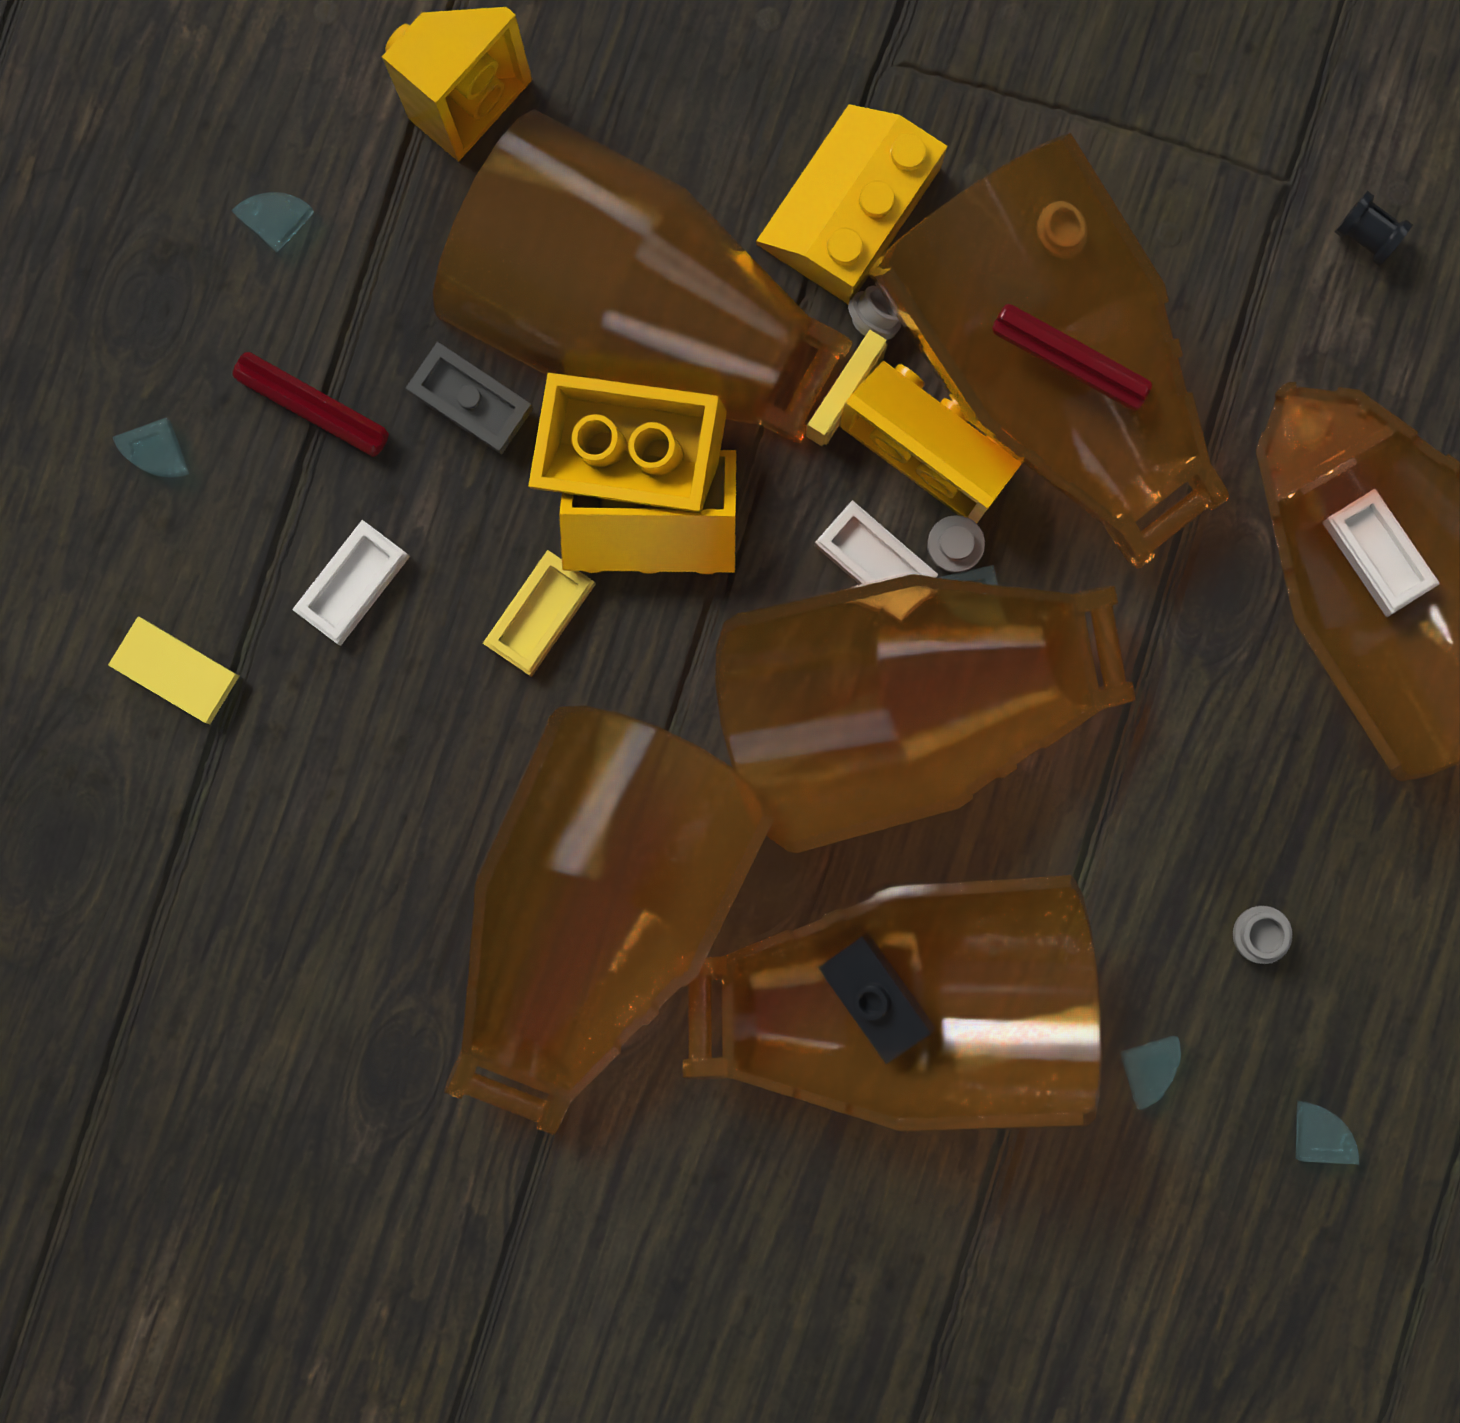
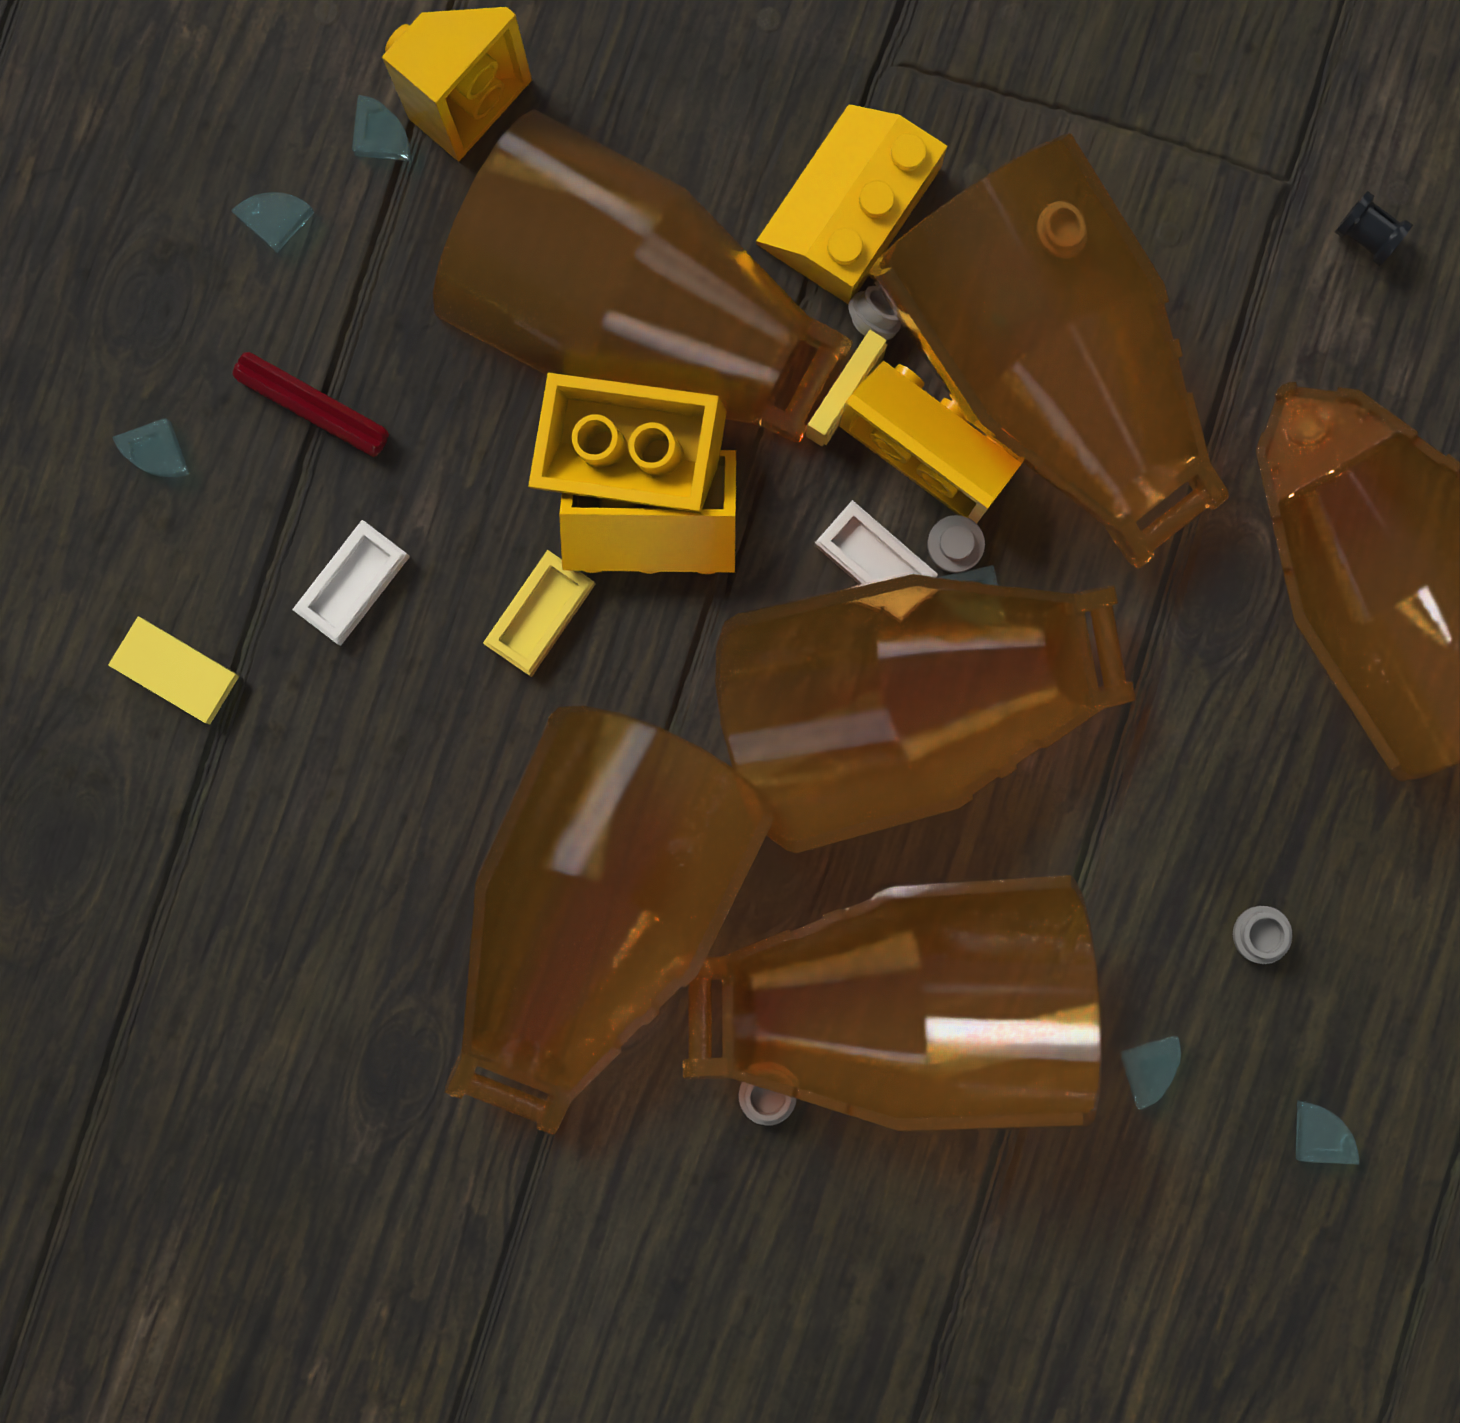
dark grey plate [406,341,534,455] -> none
black plate [818,932,937,1064] -> none
dark red axle [992,304,1152,411] -> none
white tile [1322,489,1440,618] -> none
none -> clear light blue tile [352,95,411,161]
none -> light grey plate [739,1066,797,1125]

